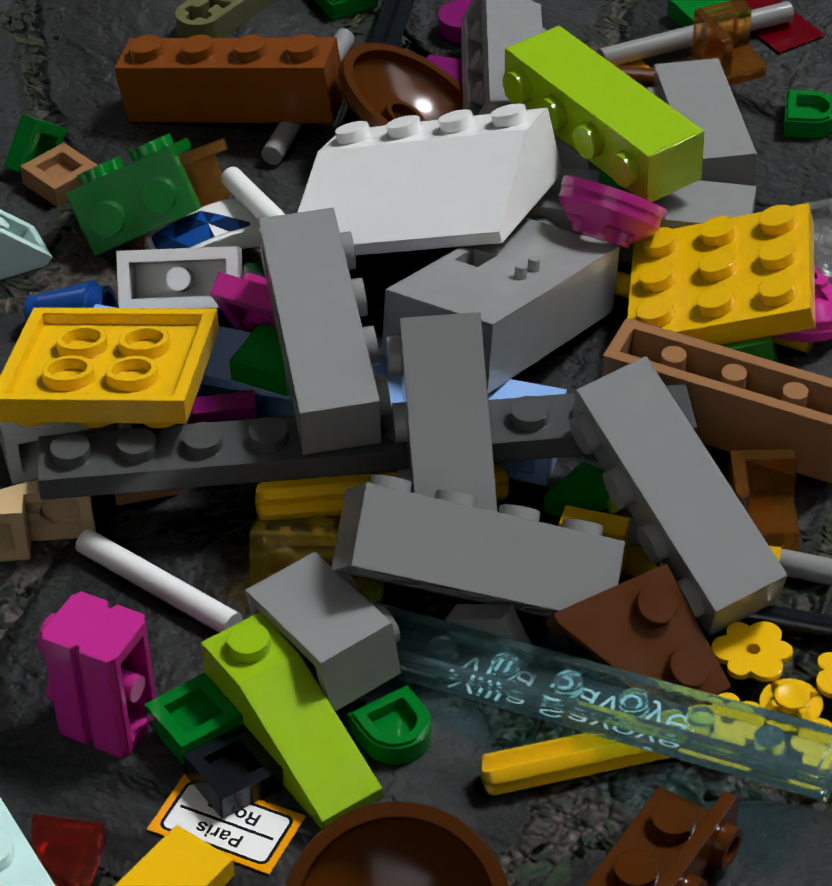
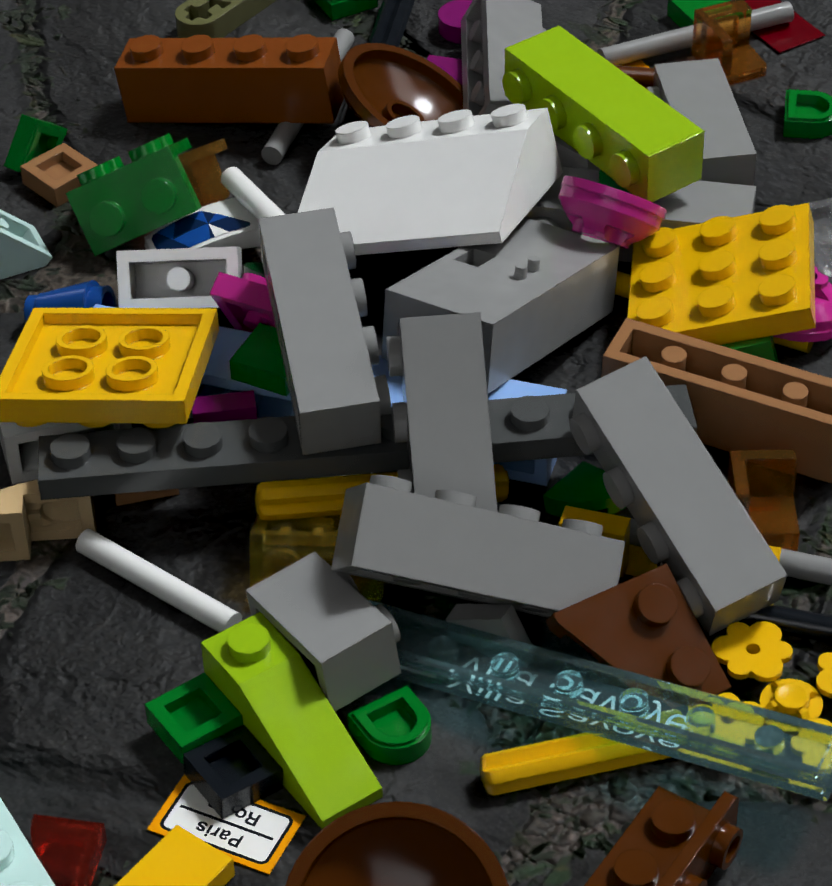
dark pink brick [37,591,157,759] -> none

